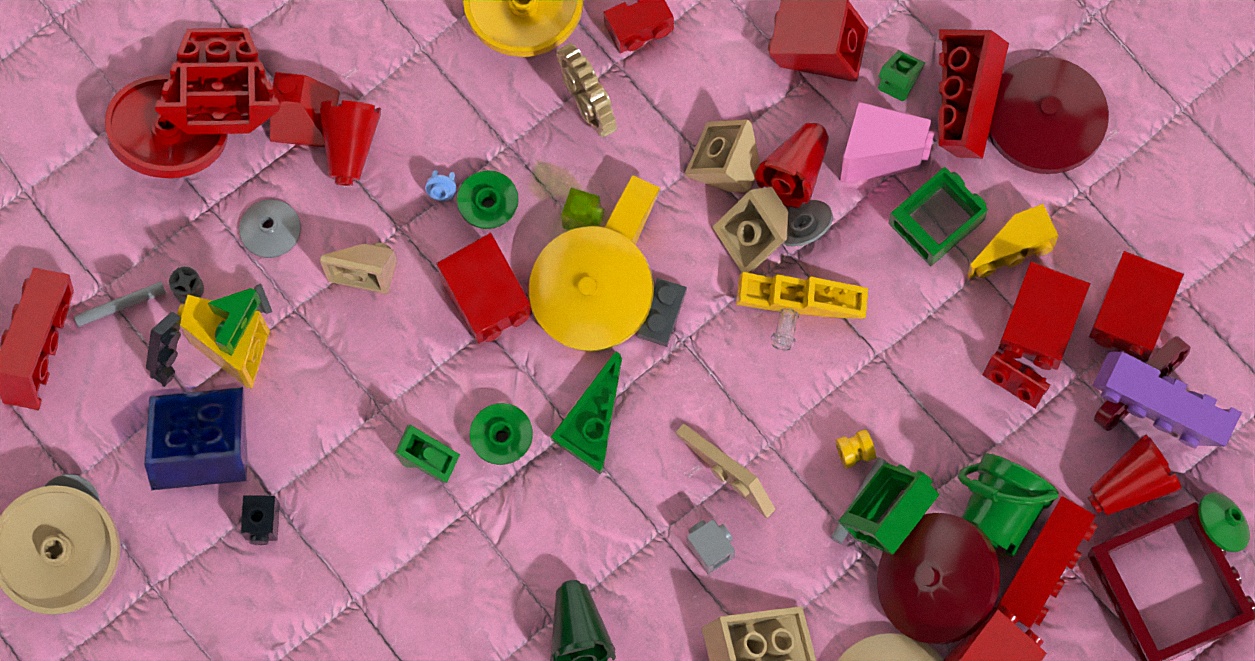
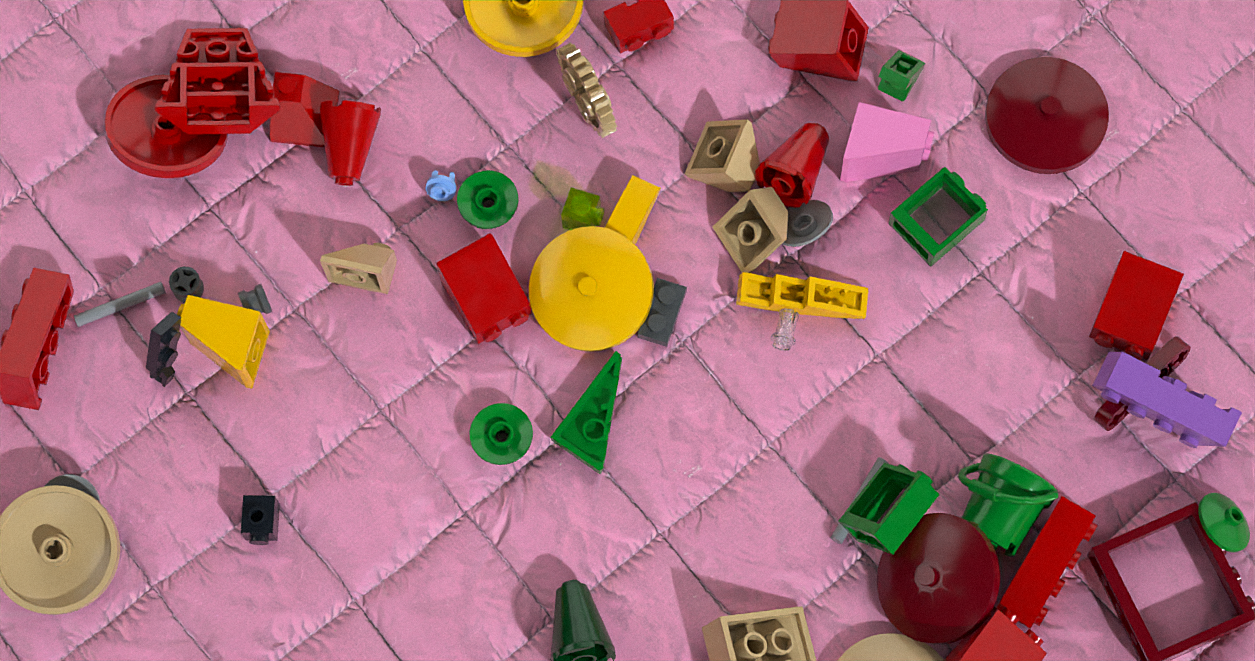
clear blue slope [144,387,247,491] -> none
green slope [208,288,261,356] -> none
light grey dish [239,199,301,258] -> none
green slope [394,425,460,483] -> none
tan wing [675,424,776,518] -> none
light grey brick [687,519,735,575] -> none
yellow wheel [835,429,876,469] -> none
red wedge [939,29,1009,159] -> none
yellow slope [967,204,1058,279] -> none
red hinge [982,351,1051,409] -> none
red slope [998,261,1091,370] -> none
red cone [1087,434,1182,516] -> none

